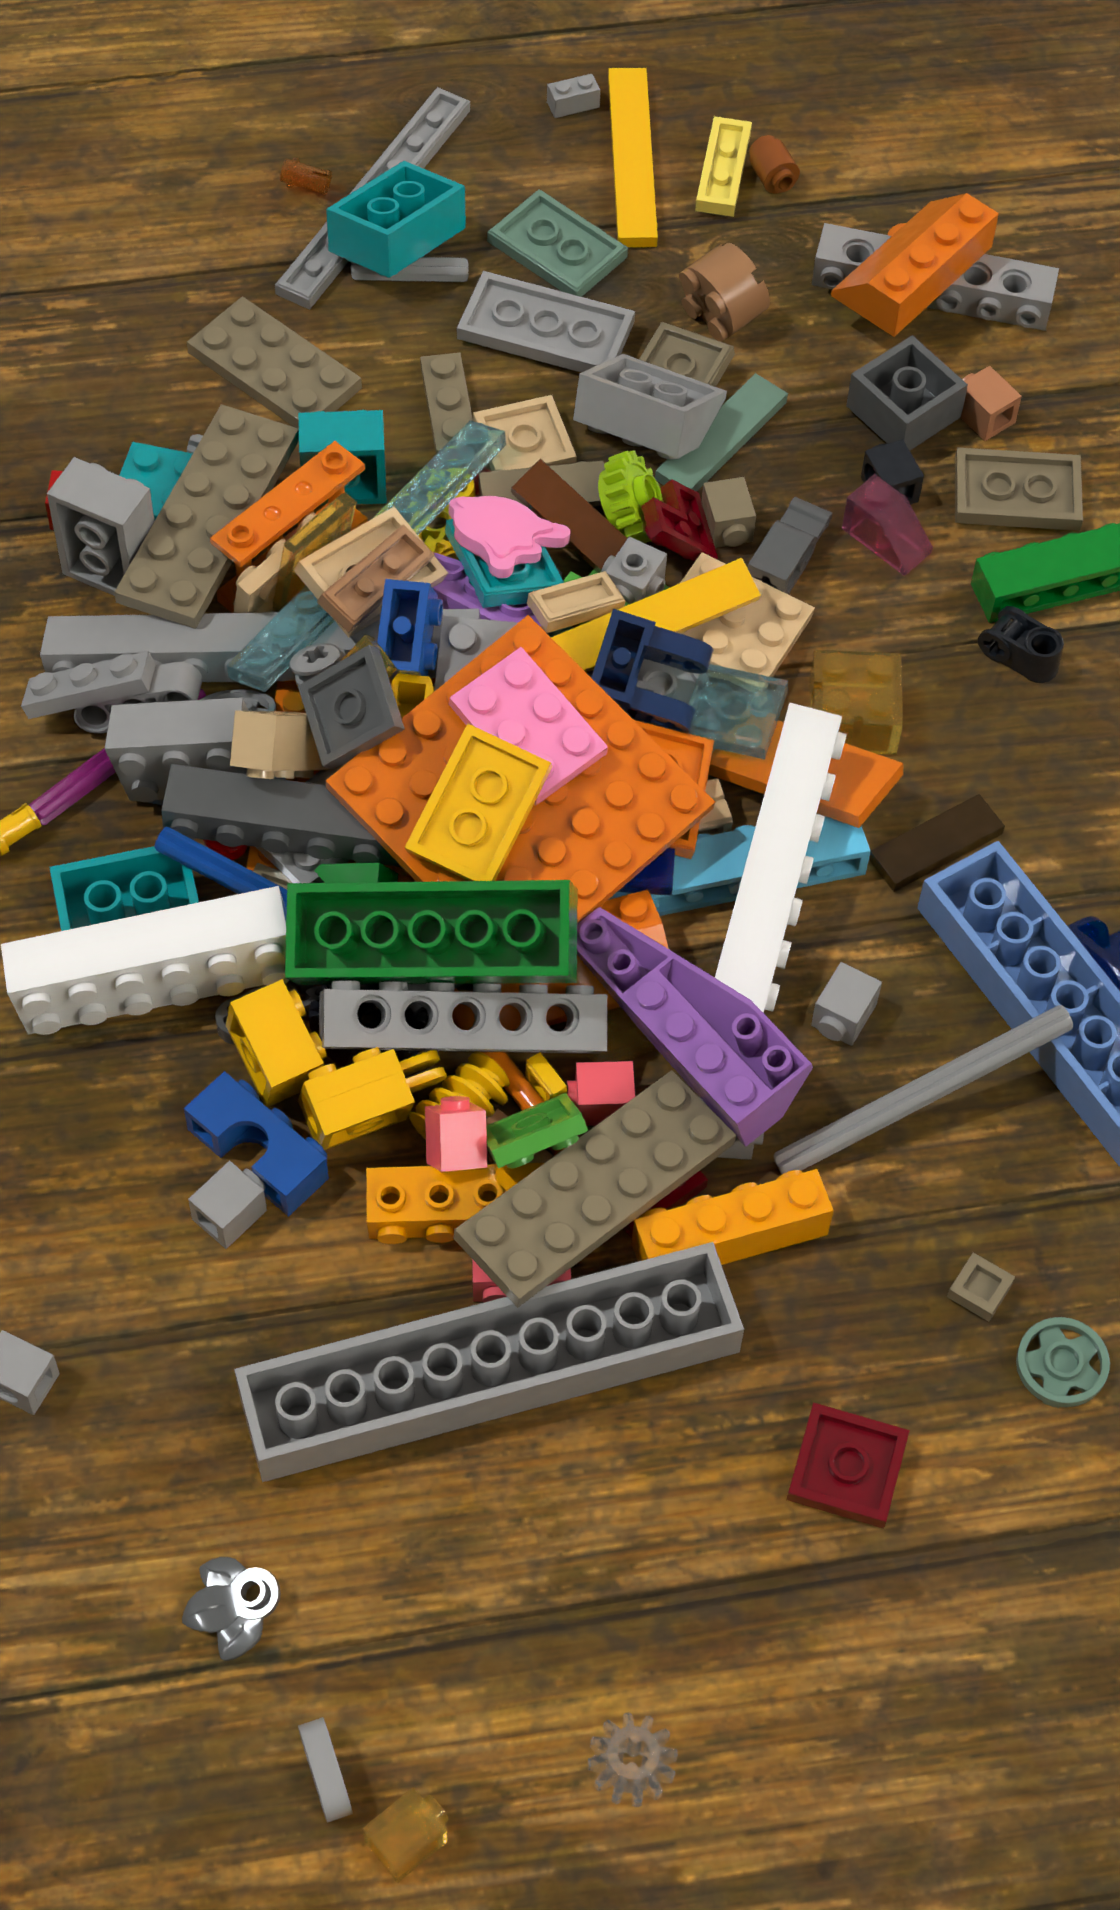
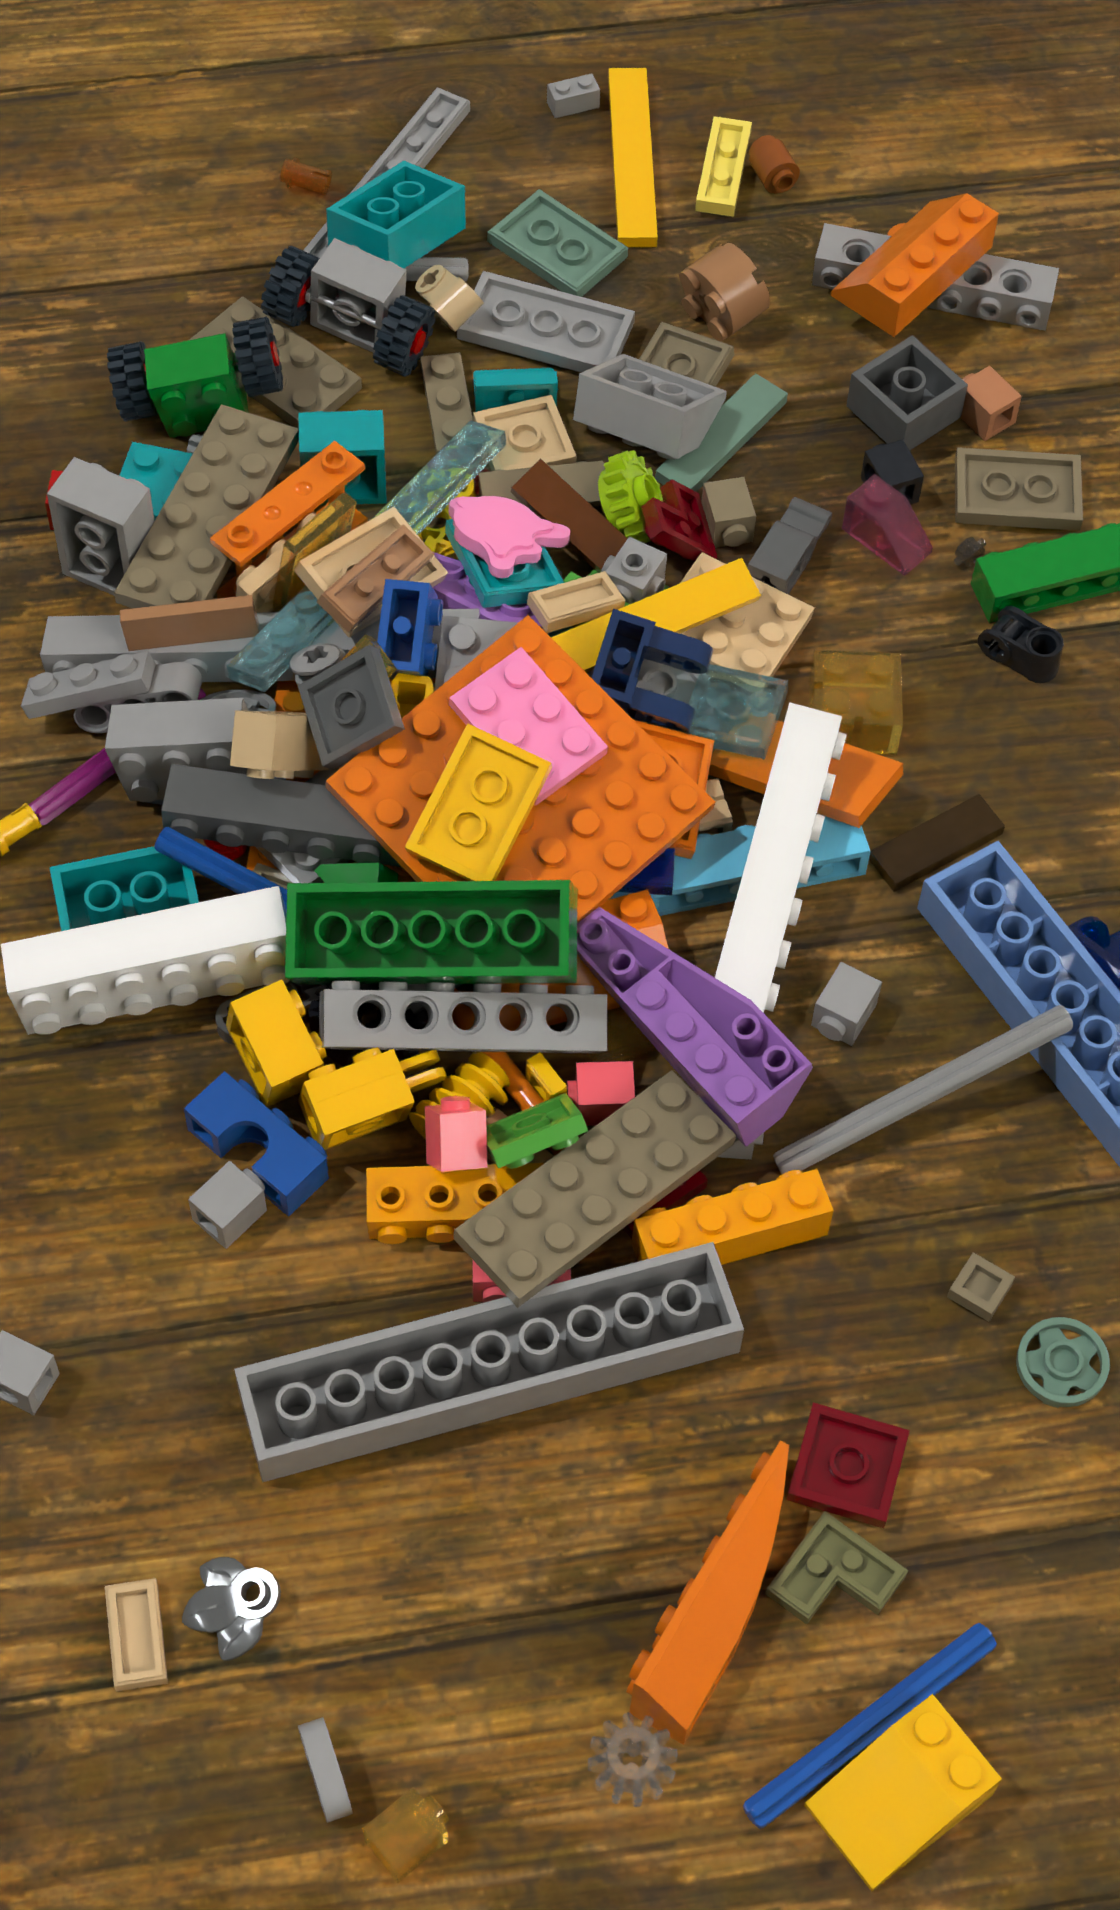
none -> tan tile [105,1578,168,1692]
none -> brick [107,316,283,438]
none -> medium nougat tile [120,595,260,651]
none -> brick [261,238,435,377]
none -> tan piece [415,265,484,332]
none -> teal panel [473,368,558,412]
none -> orange wedge [626,1440,789,1745]
none -> blue axle [743,1623,997,1829]
none -> olive tile [765,1511,908,1624]
none -> yellow slope [804,1694,1002,1892]
none -> clear smoke piece [954,537,987,567]

